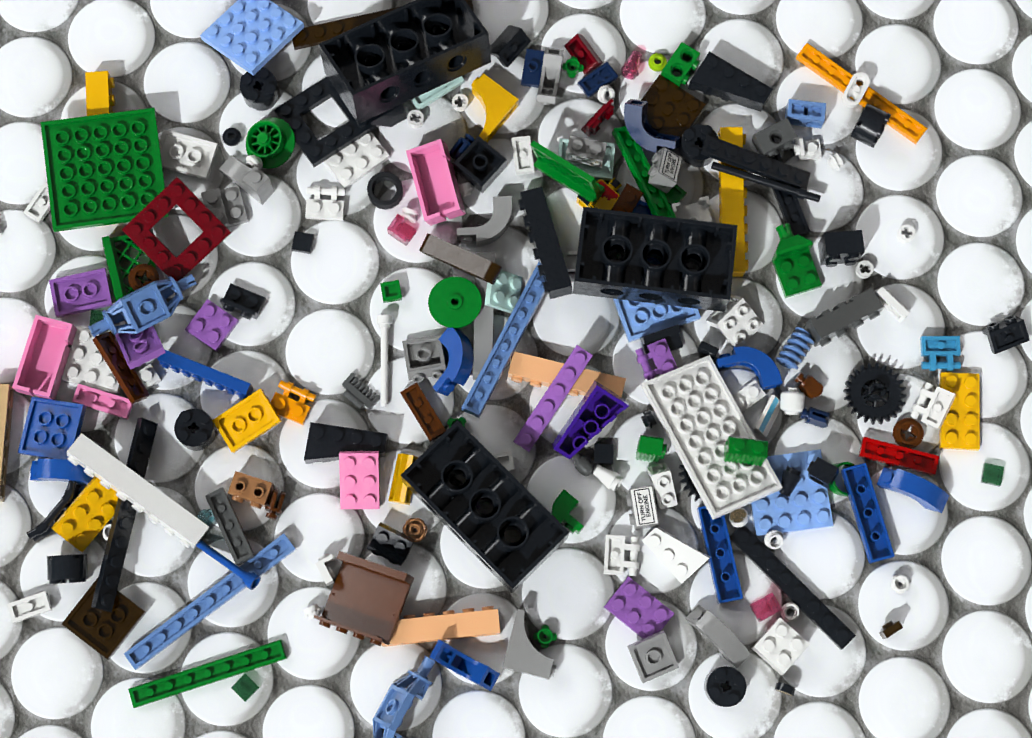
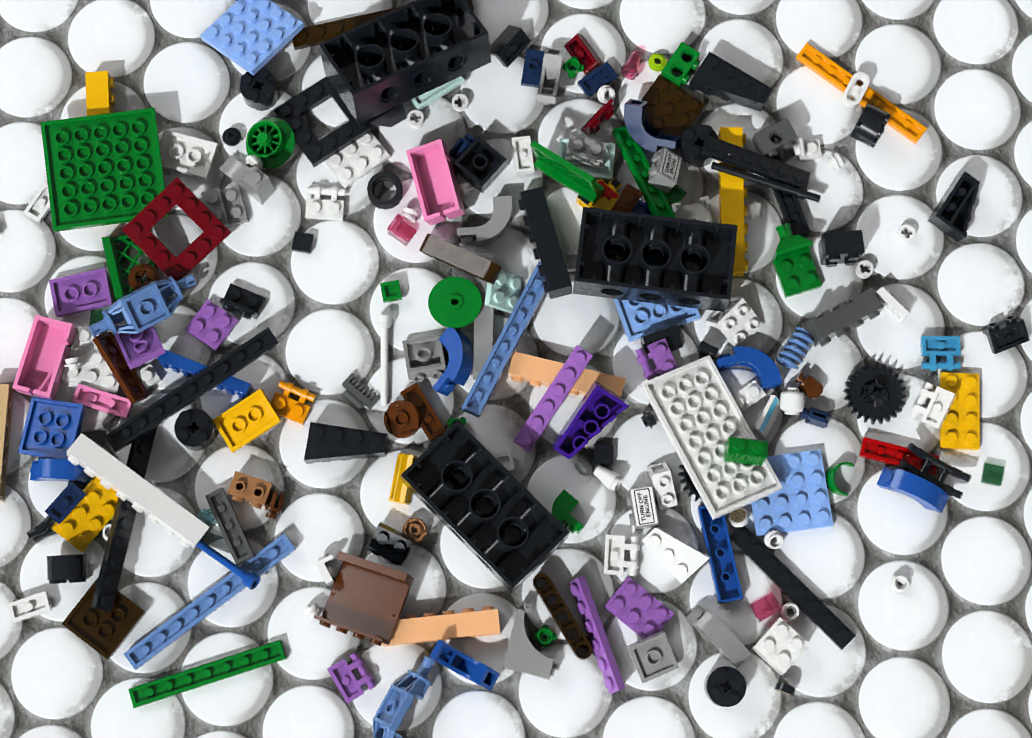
clear green tile [231,674,260,702] -> none
bright pink plate [339,451,380,509] -> none
yellow arch [472,73,519,143] -> none
green brick [636,435,667,463] -> none
black cone [779,466,802,497] -> none
medium blue brick [785,99,826,129] -> none
black brick [807,457,839,489] -> none
blue piece [841,463,895,564] -> none
dark brown plate [879,620,903,640] -> none
reddish brown gear [892,418,924,449] -> none
none -> dark blue plate [44,481,87,524]
none -> white plate [64,357,83,370]
none -> black plate [105,327,279,453]
none -> medium lavender plate [327,652,376,704]
none -> reddish brown tile [384,400,422,438]
none -> dark brown beam [533,573,592,660]
none -> medium lavender plate [569,576,625,694]
none -> white plate [749,200,762,219]
none -> black piece [899,443,972,499]
none -> black wedge [927,171,980,242]

